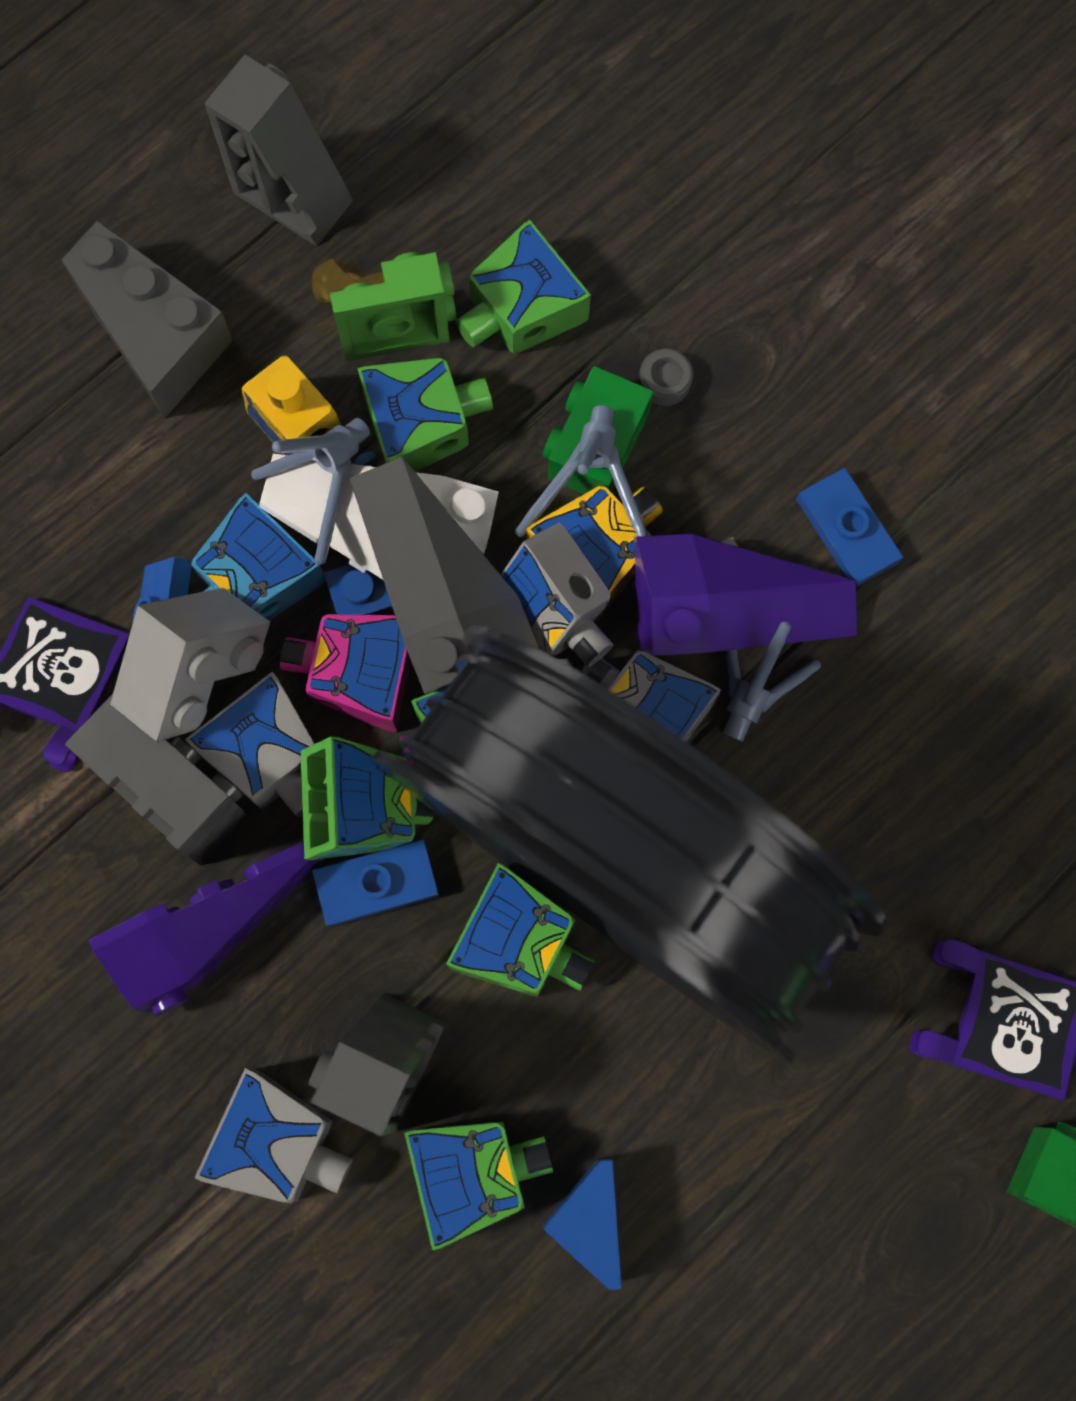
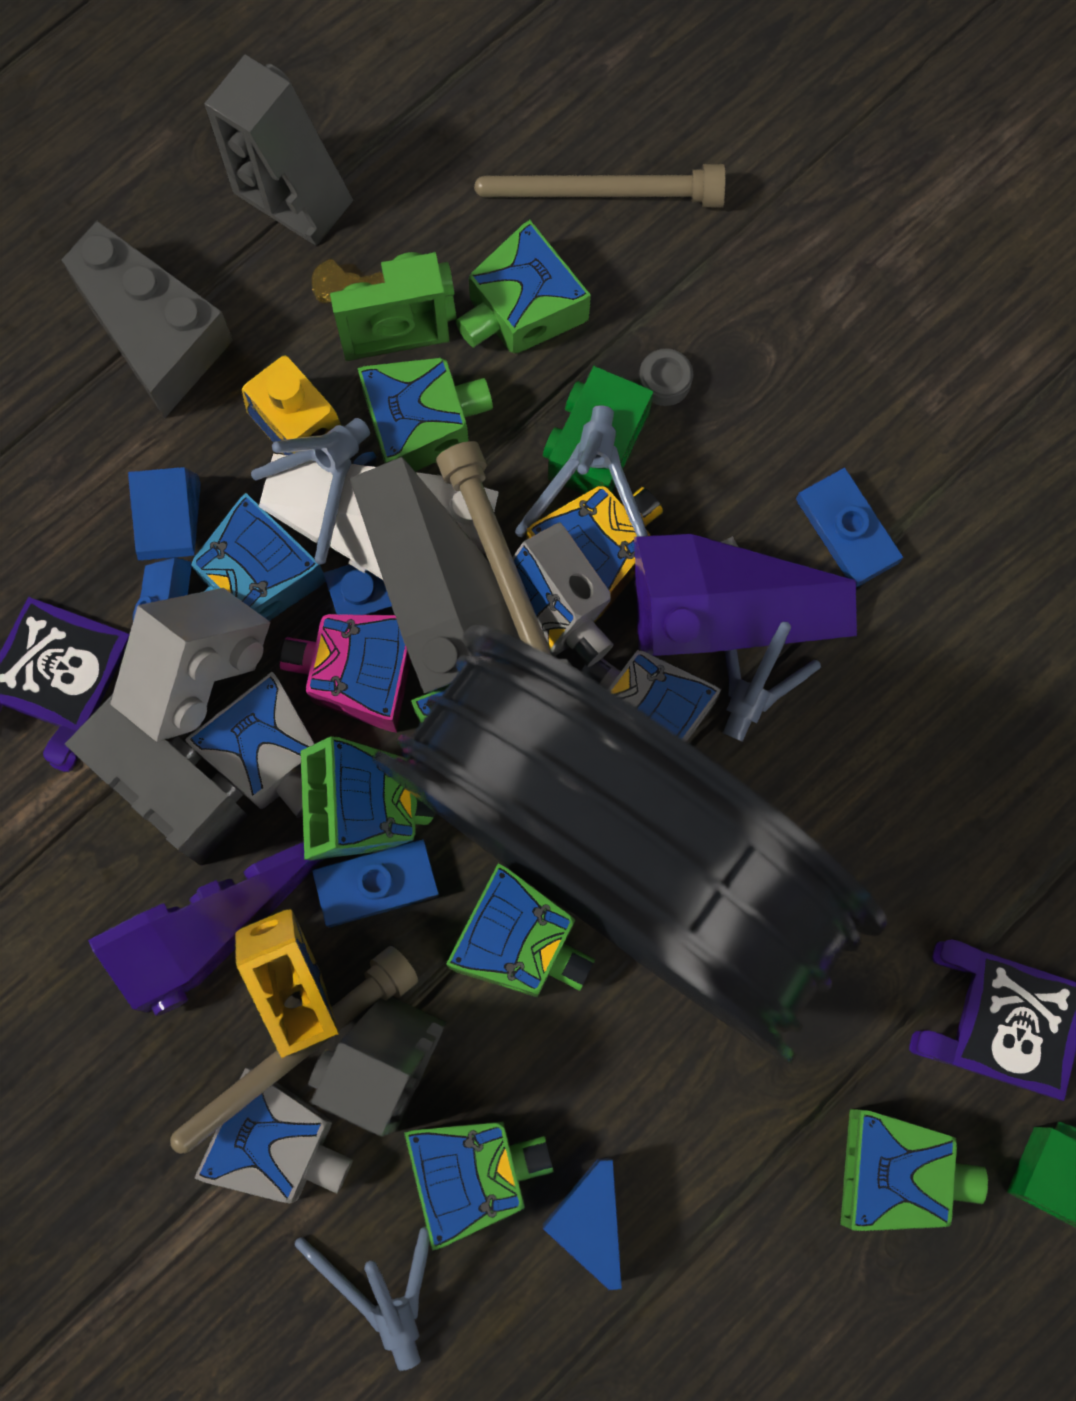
none -> blue slope [128,467,201,561]
none -> dark tan piece [170,946,418,1154]
none -> yellow torso [235,909,339,1058]
none -> sand blue plant [295,1227,430,1371]
none -> dark tan piece [436,441,553,657]
none -> dark tan piece [474,164,725,208]
none -> torso [840,1109,988,1231]

